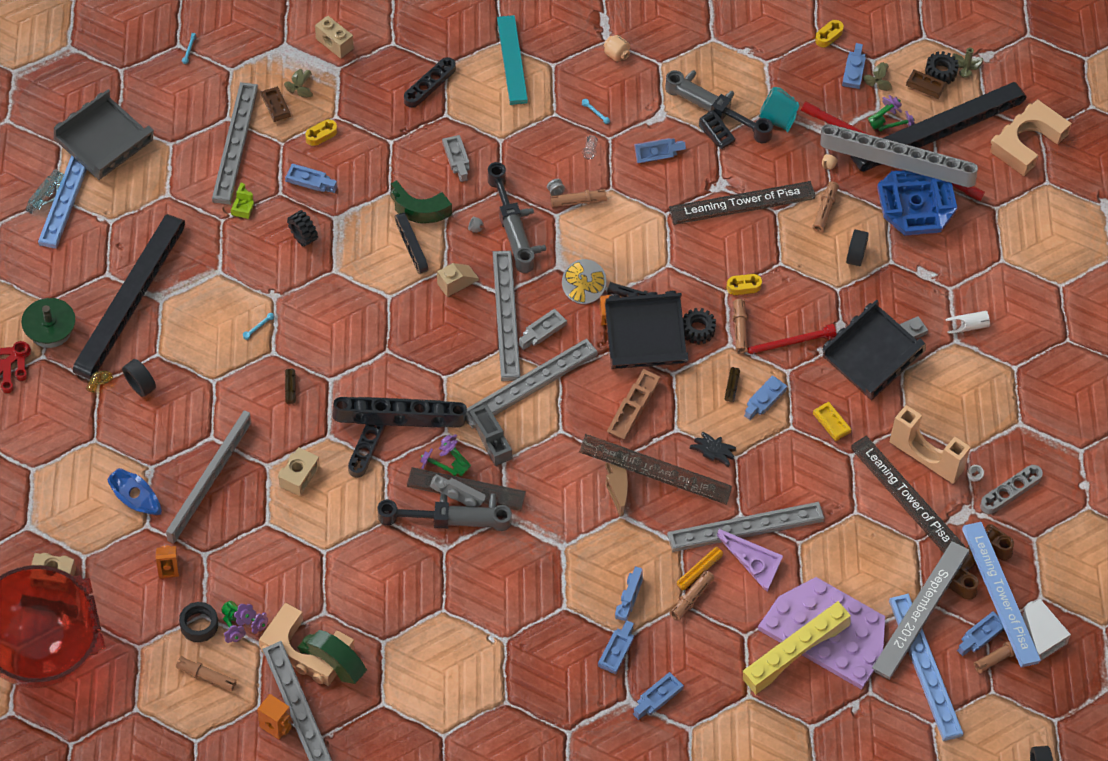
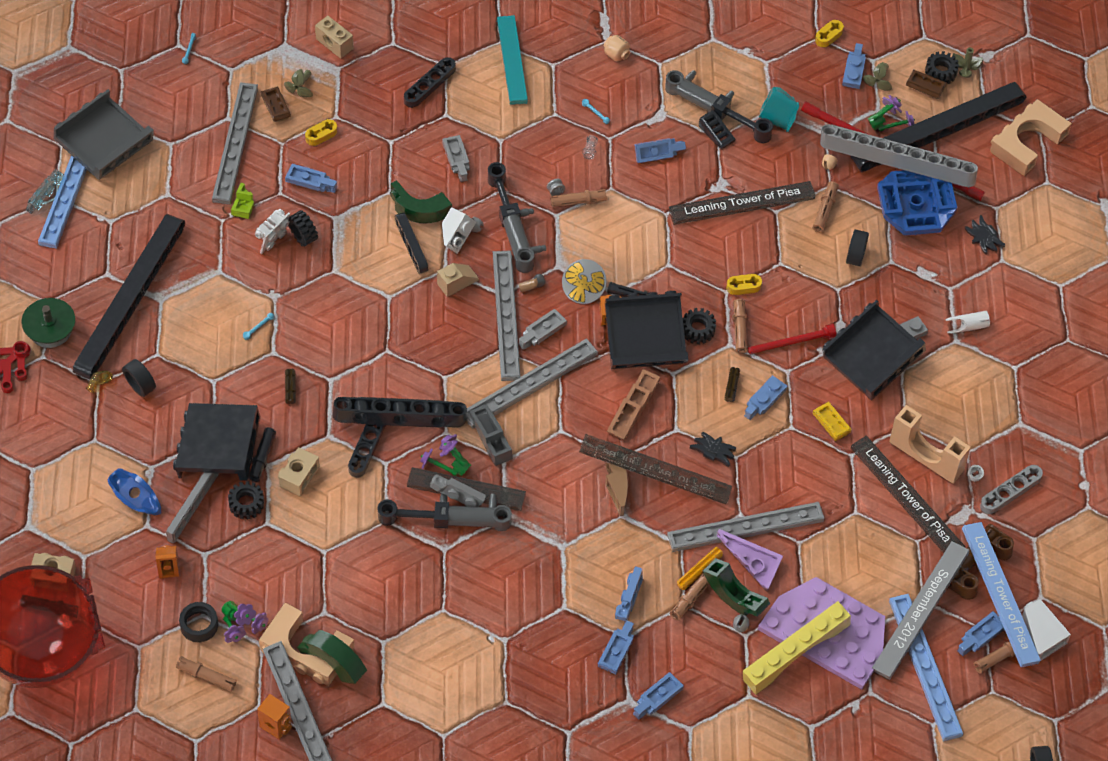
none -> black panel [173,403,261,481]
none -> black tyre [228,481,264,520]
none -> black pin [248,427,276,482]
none -> white hinge [255,209,290,254]
none -> white slope [442,207,476,254]
none -> medium nougat arm [519,274,545,292]
none -> dark green arch [703,558,770,617]
none -> light grey hinge [733,614,749,632]
none -> black piece [965,215,1006,254]

